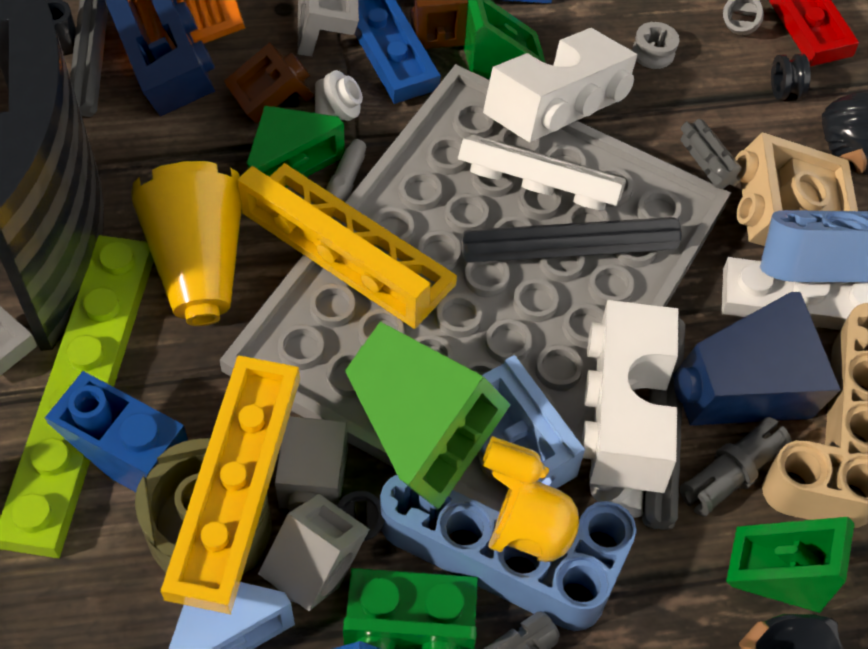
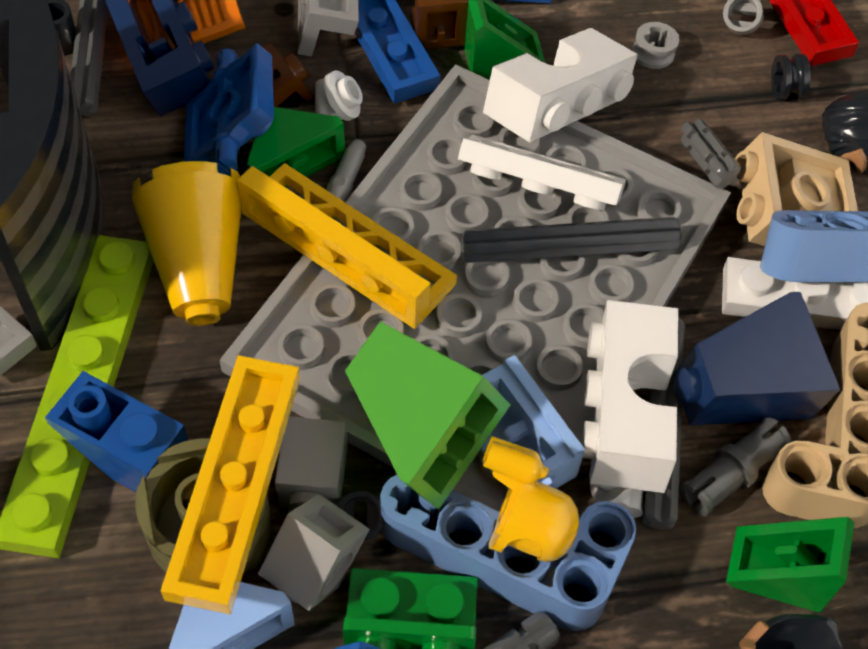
none -> blue plate [184,43,274,176]

